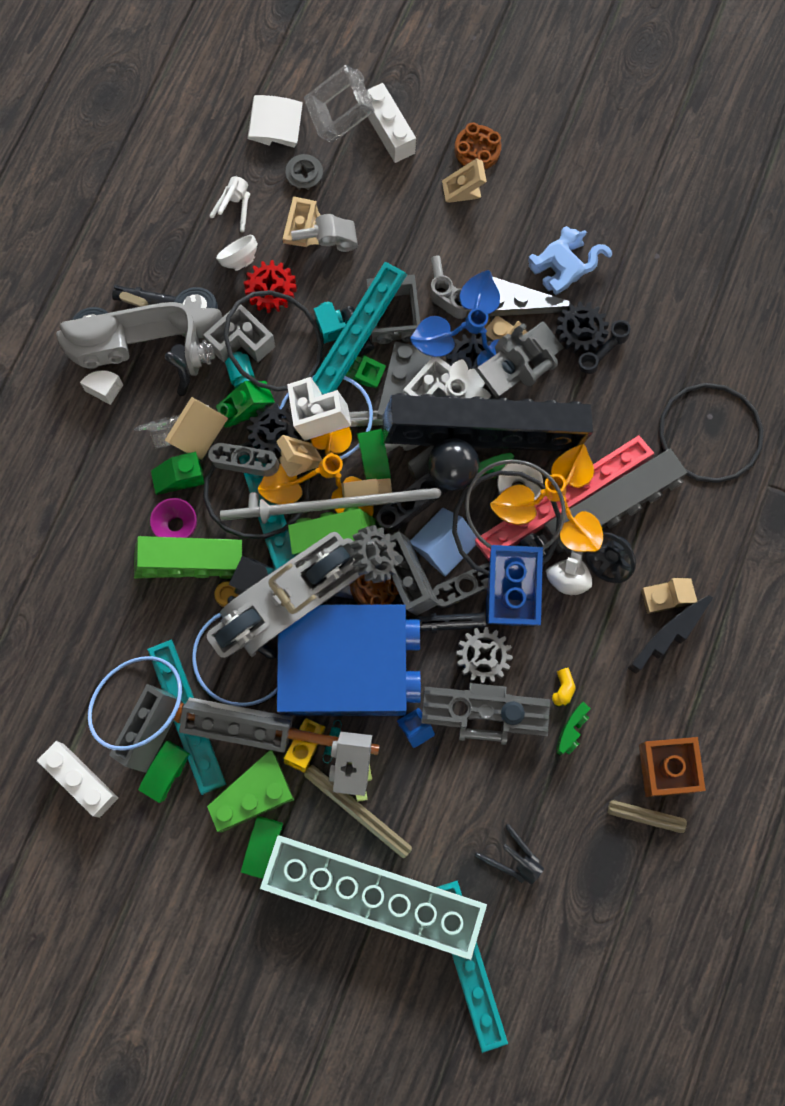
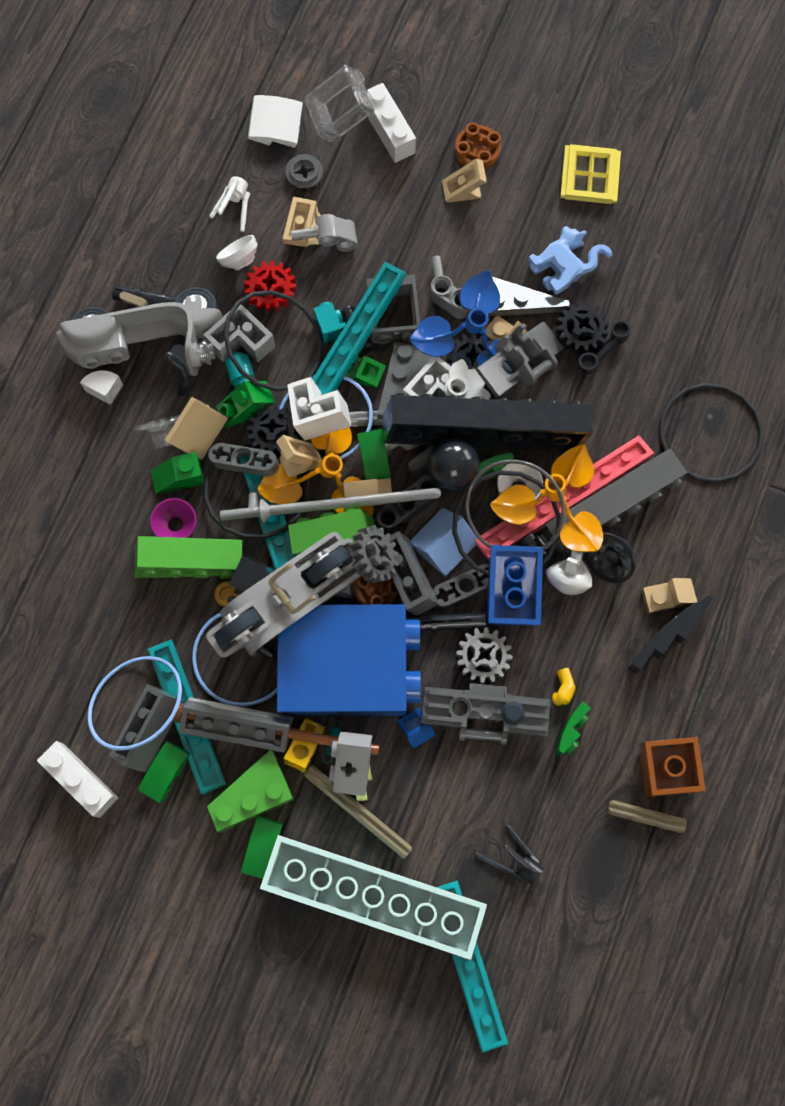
none -> light yellow piece [560,144,621,204]

